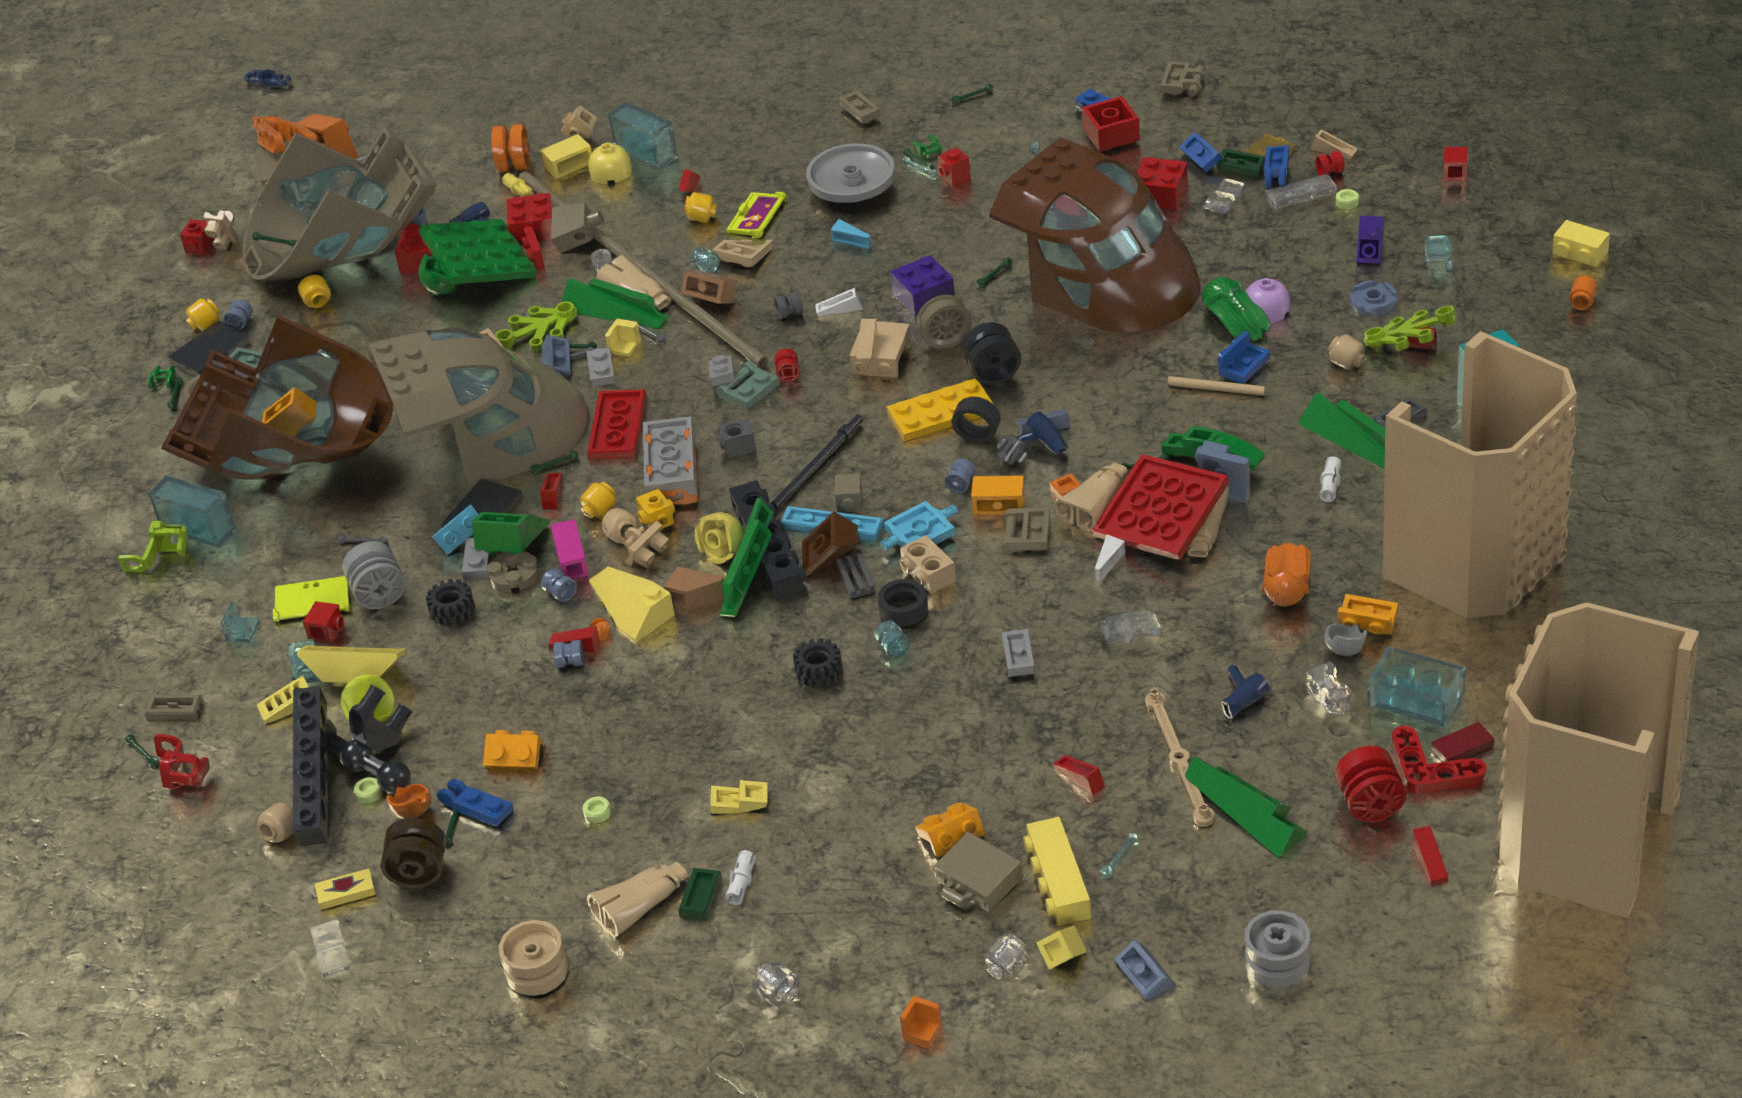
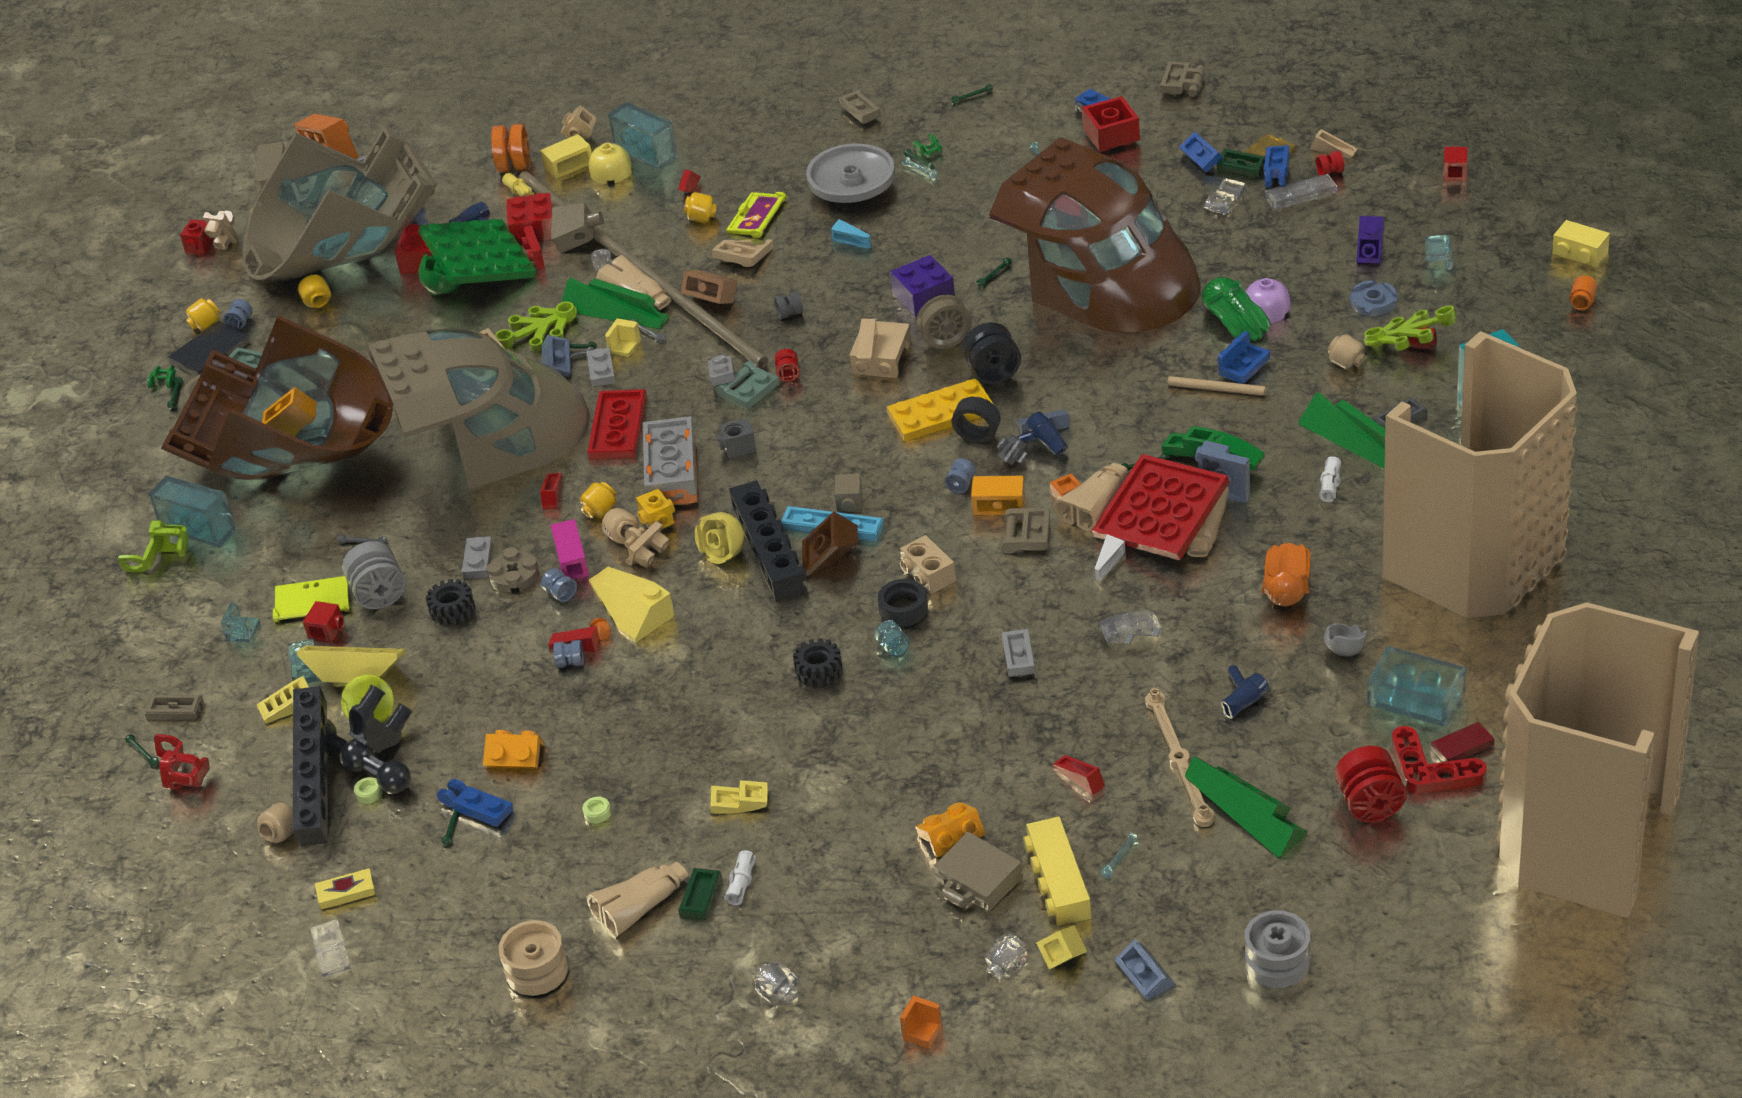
dark blue piece [244,69,291,88] -> none
dark green hinge [252,232,297,247] -> none
orange piece [253,115,317,153] -> none
dark brown wheel [380,818,447,888] -> none
orange hair [387,784,432,819] -> none
medium azure hinge [432,504,479,555] -> none
black tile [440,479,523,538] -> none
green slope [472,512,550,555] -> none
dark green hinge [530,451,579,475] -> none
medium nougat slope [664,566,724,610] -> none
clear light blue wheel [690,246,719,273] -> none
green wedge [720,498,774,617] -> none
black bar [770,414,864,510] -> none
white piece [815,288,864,316] -> none
dark grey tile [836,553,875,599] -> none
medium azure plate [880,501,958,551] -> none
red brick [938,147,971,187] -> none
red brick [1132,157,1188,210] -> none
clear leg [1307,661,1350,715] -> none
yellowish green tile [1336,189,1359,209] -> none
light orange bracket [1337,594,1399,635] -> none
red piece [1412,826,1448,884] -> none

